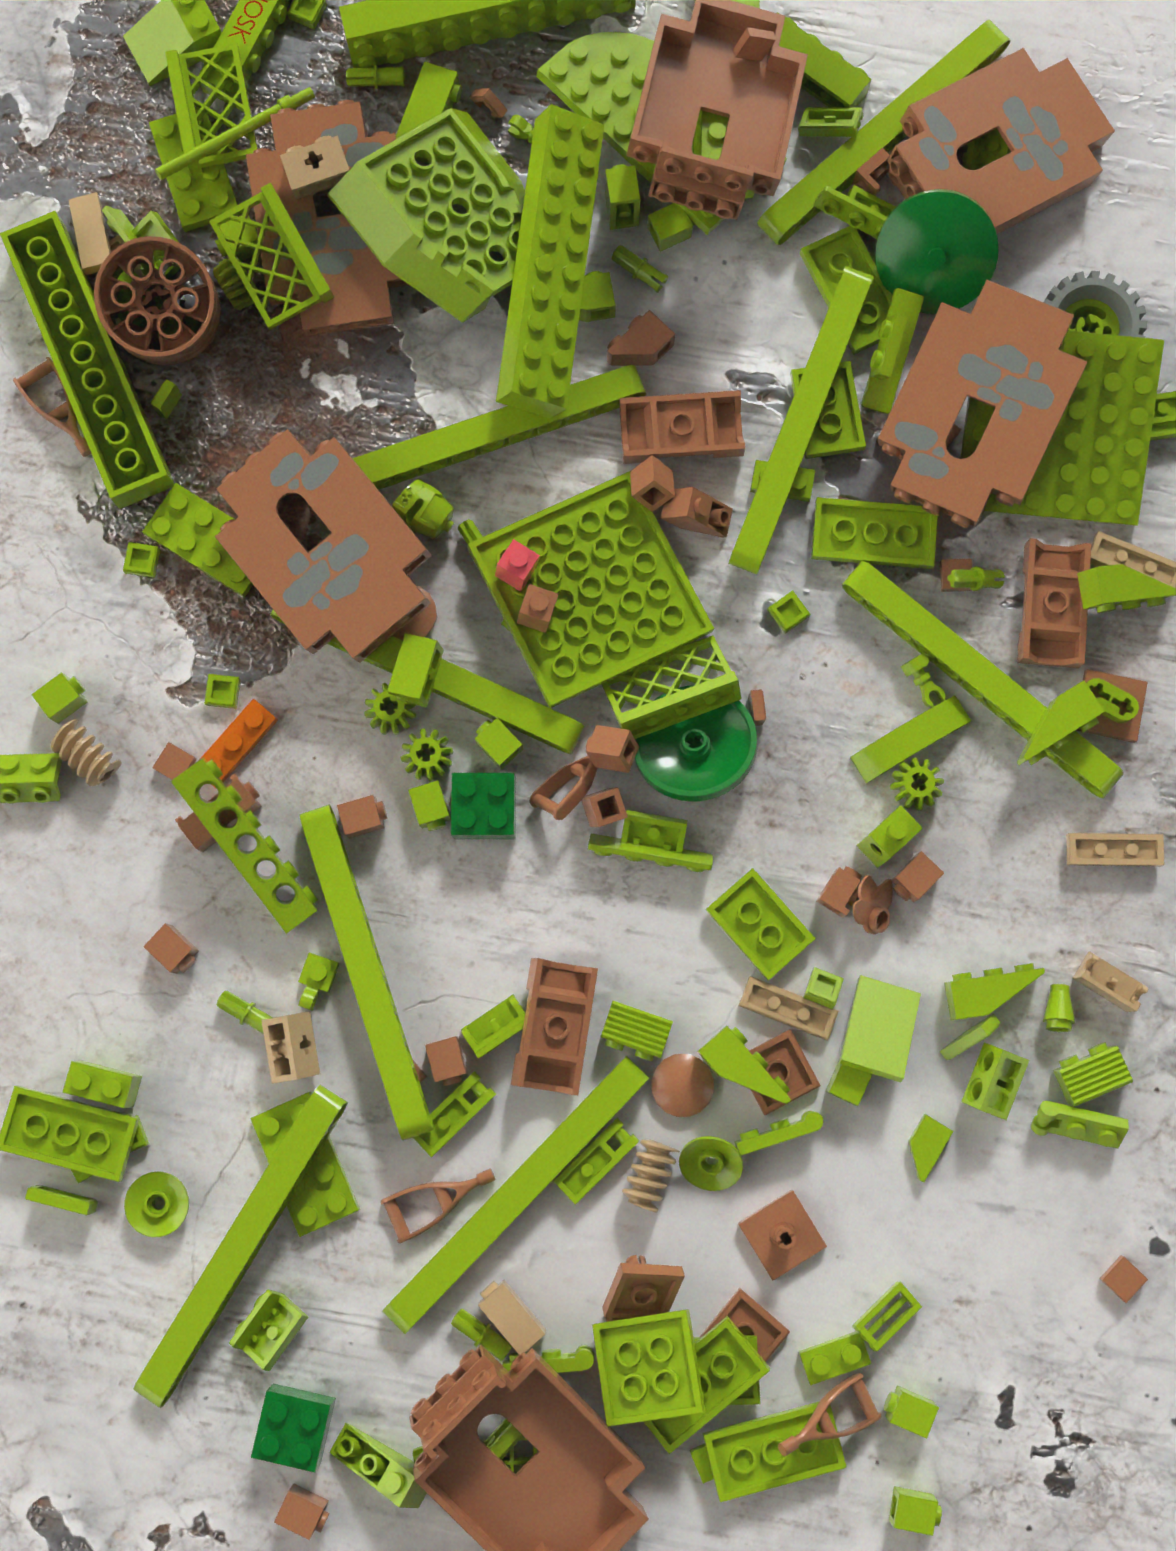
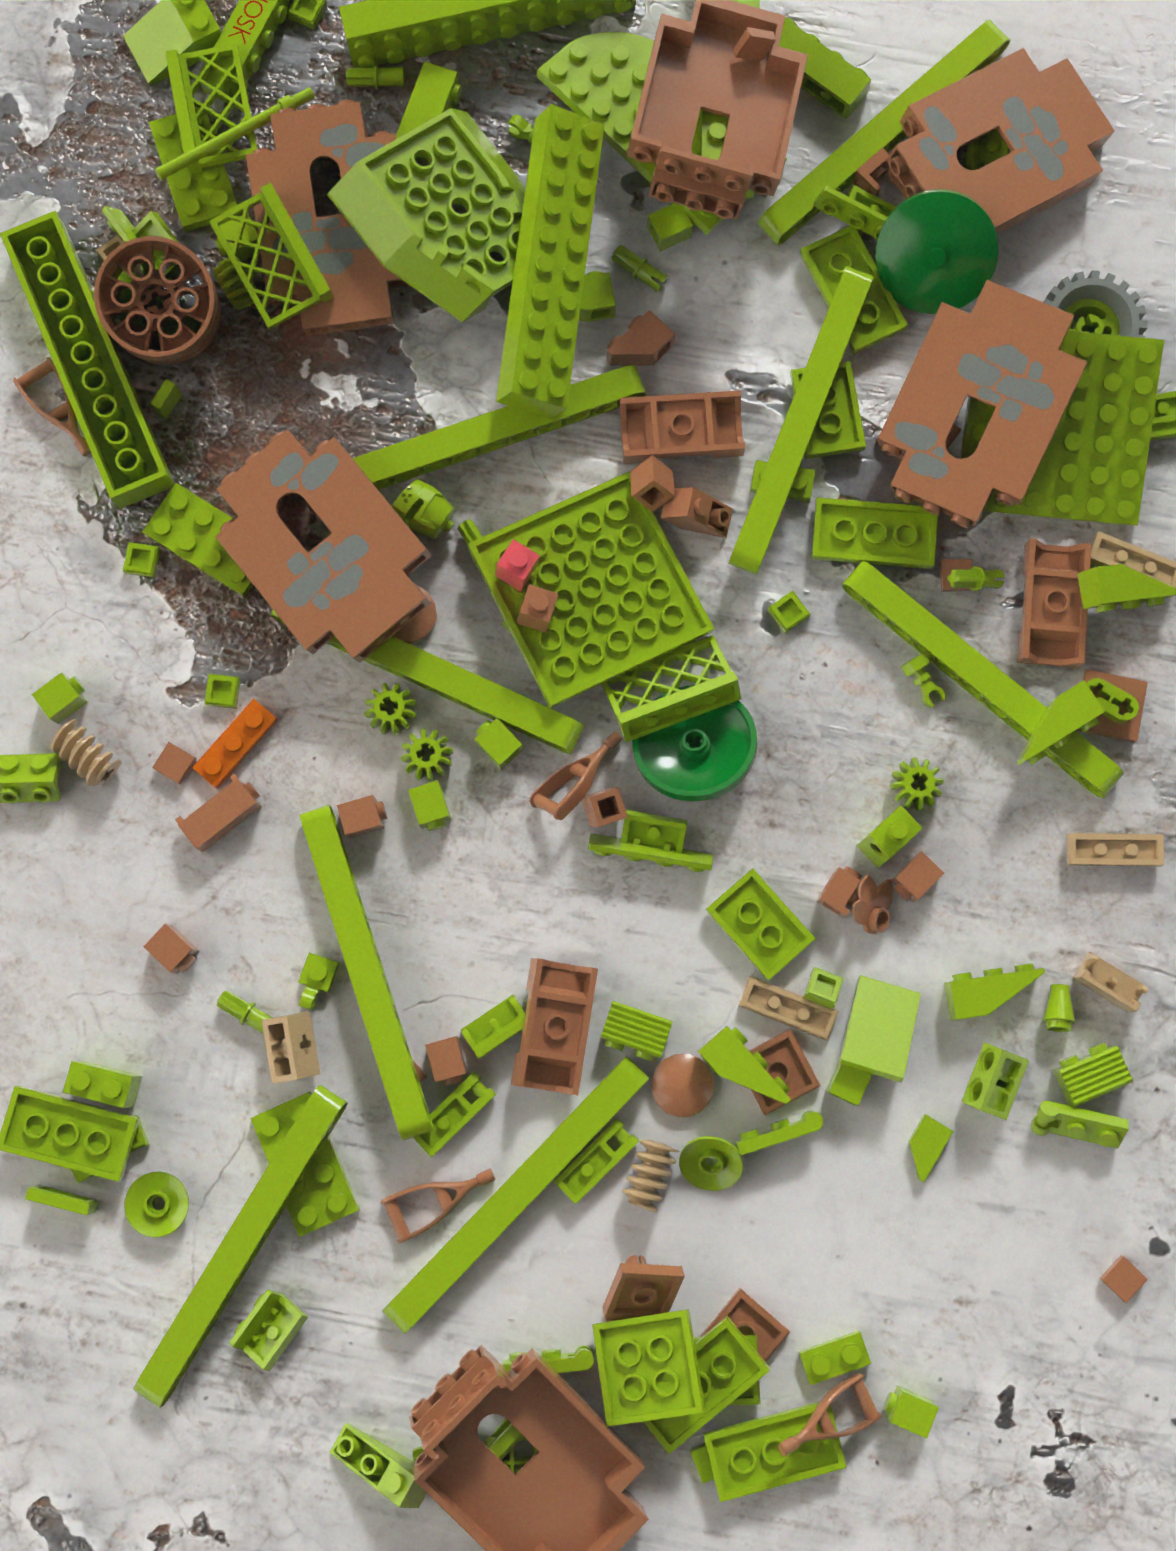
tan tile [68,192,111,275] -> none
lime brick [171,757,318,934] -> none
green brick [251,1383,336,1473] -> none
nougat brick [274,1484,330,1540] -> none
tan brick [280,136,349,199] -> none
lime hinge [387,633,444,708] -> none
green brick [451,773,516,839] -> none
lime axle [451,1309,512,1362] -> none
nougat tile [469,88,508,118] -> none
tan brick [478,1279,546,1355] -> none
nougat brick [586,725,639,773] -> none
lime brick [605,164,640,230] -> none
nougat tile [738,1190,827,1281] -> none
nougat tile [748,689,766,726] -> none
lime tile [798,107,864,137] -> none
lime slope [850,695,971,784] -> none
lime tile [852,1281,922,1351] -> none
lime bracket [861,288,924,414] -> none
lime brick [889,1486,942,1536] -> none
lime tile [940,1014,1001,1060] -> none

